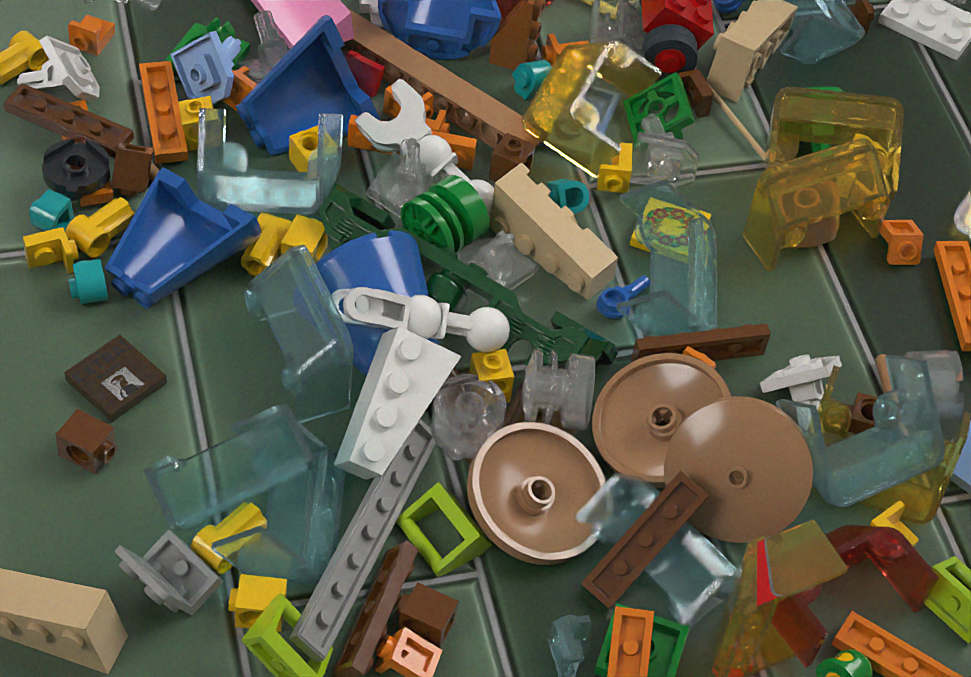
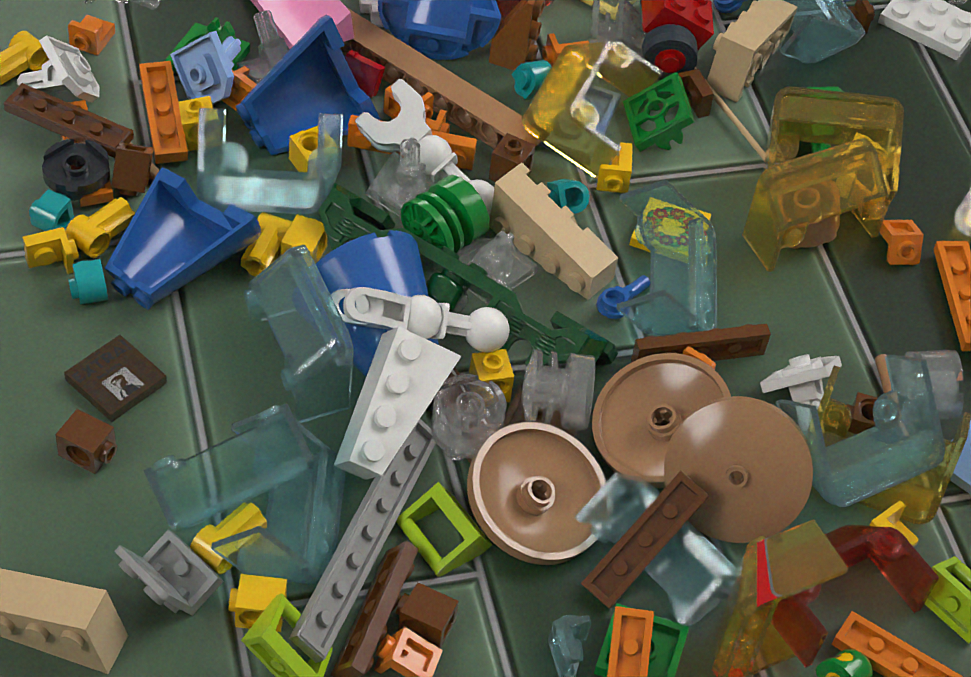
clear piece [630,114,700,190] -> none

